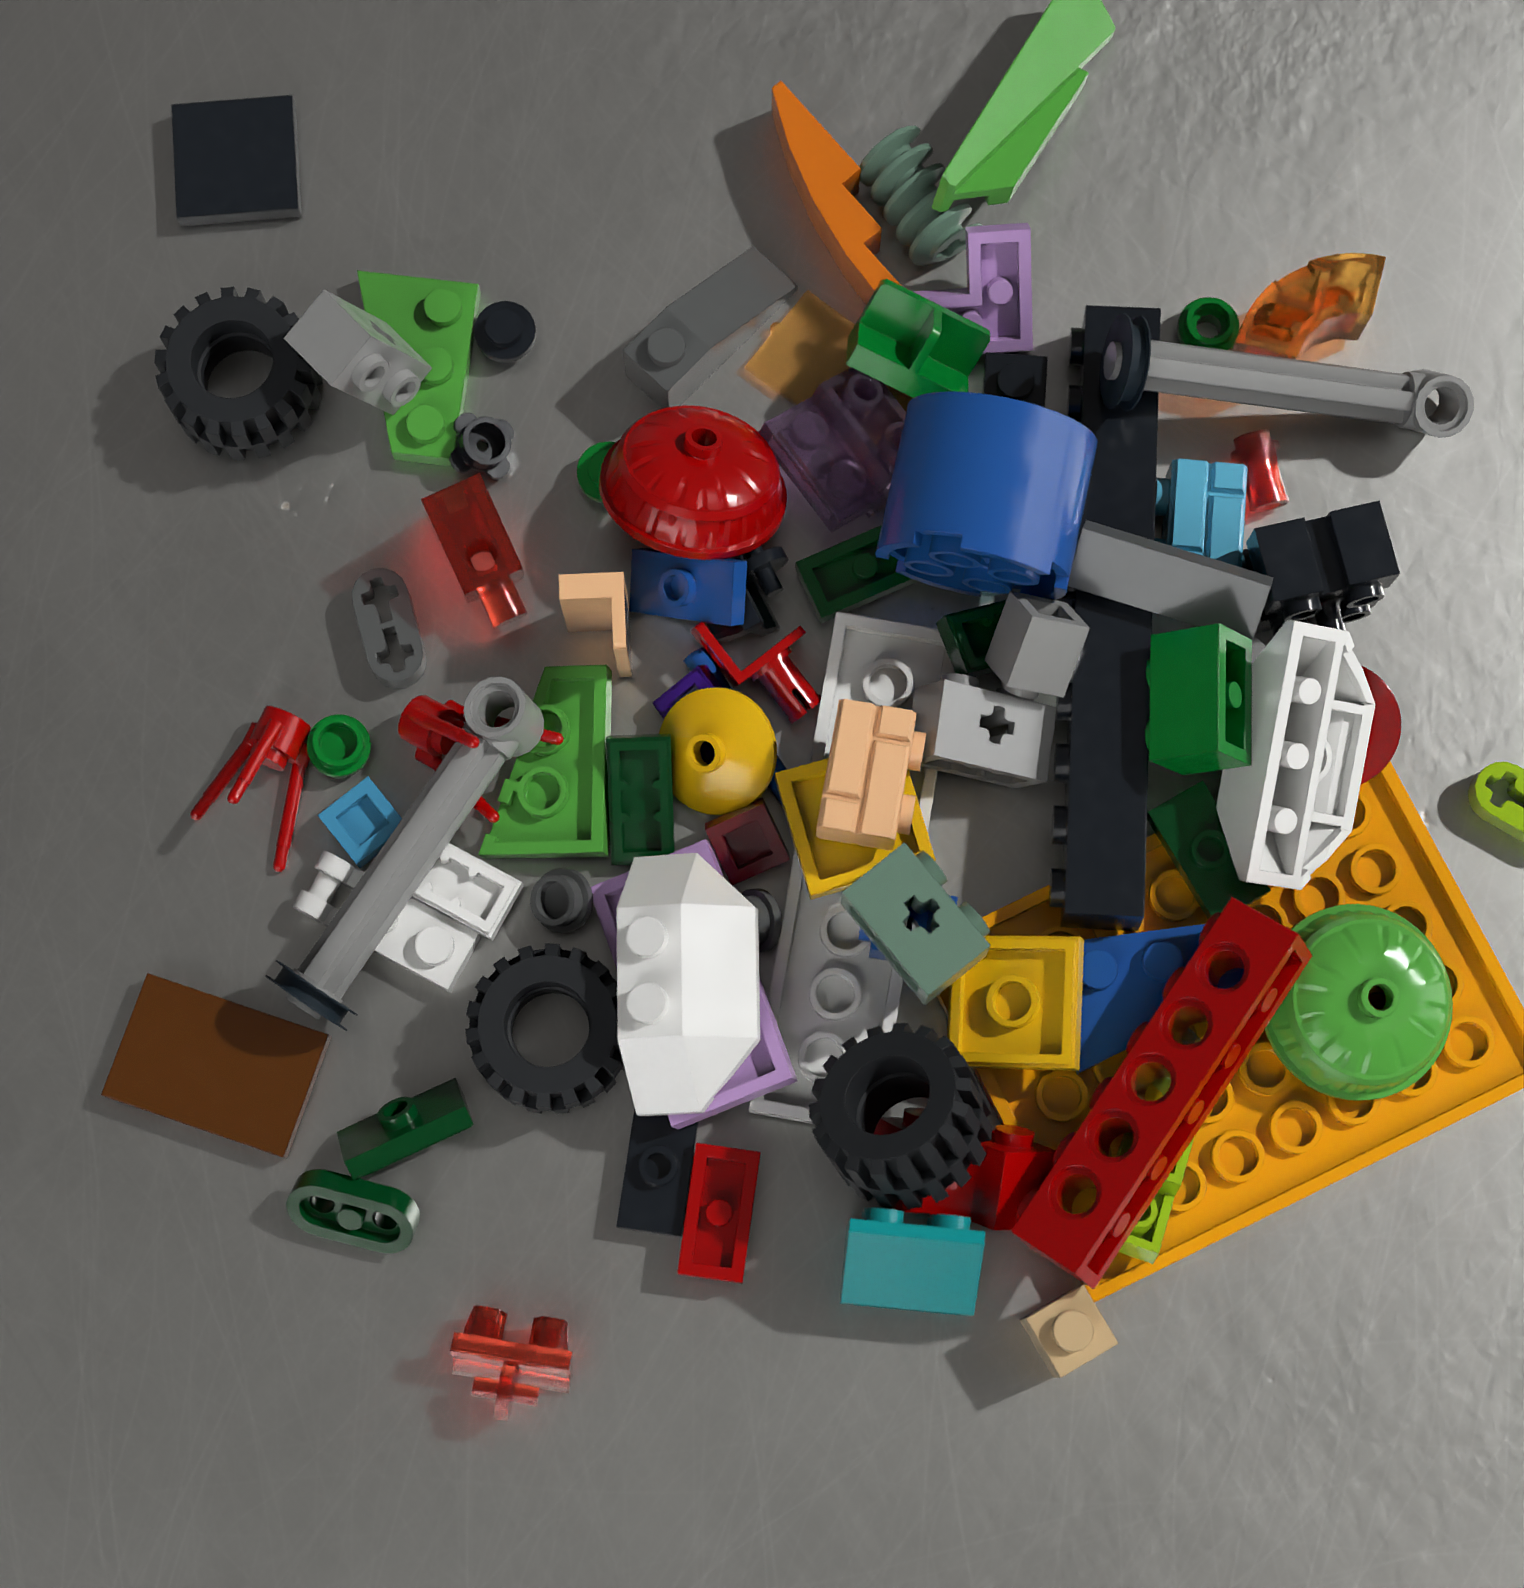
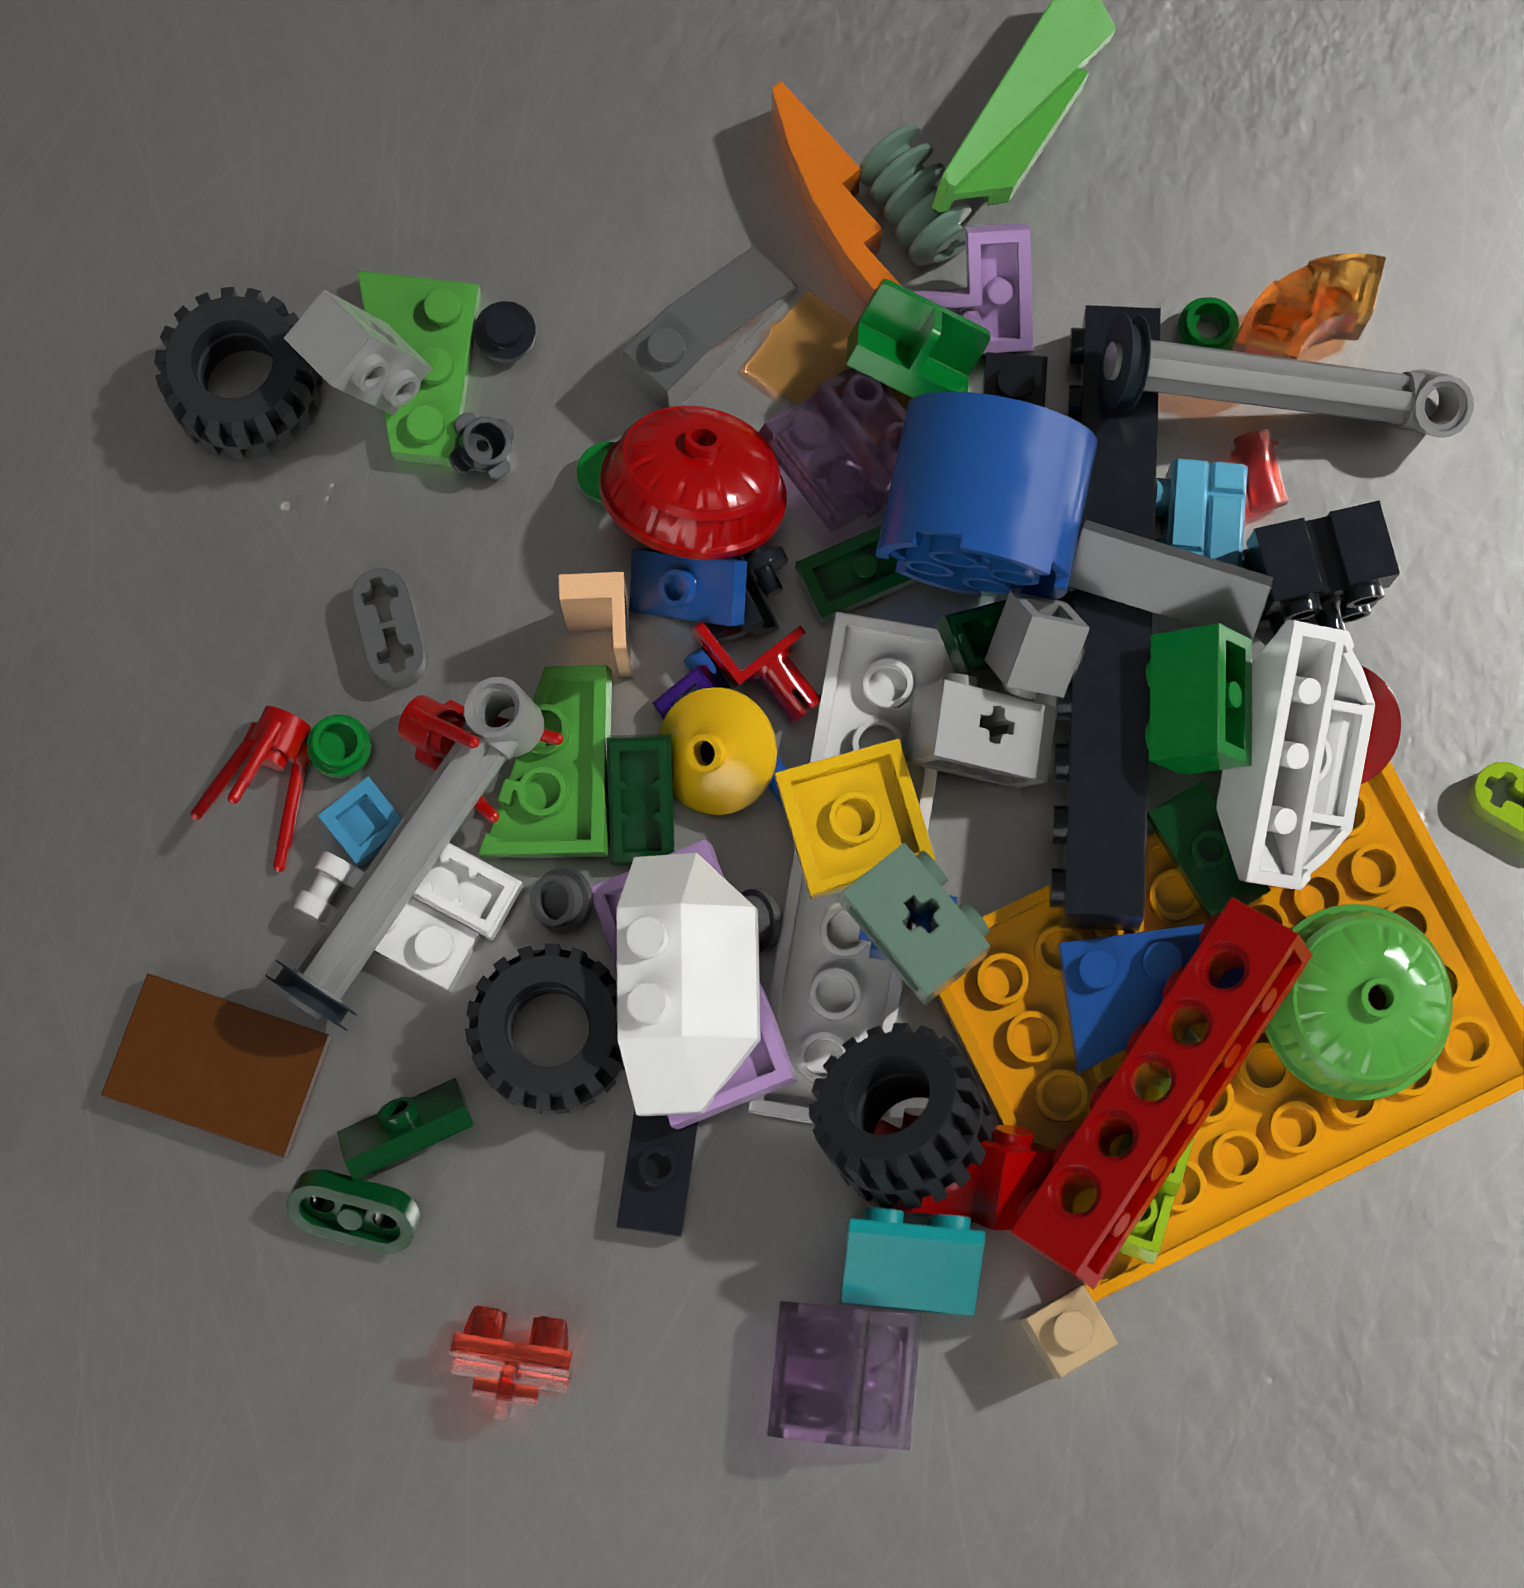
black tile [171,95,302,226] -> none
clear red torso [421,473,528,629] -> none
red plate [677,1143,761,1284] -> none
dark red plate [705,797,790,886] -> none
light nougat brick [816,699,926,850] -> none
yellow plate [947,935,1084,1071] -> none
none -> clear purple brick [767,1301,922,1450]

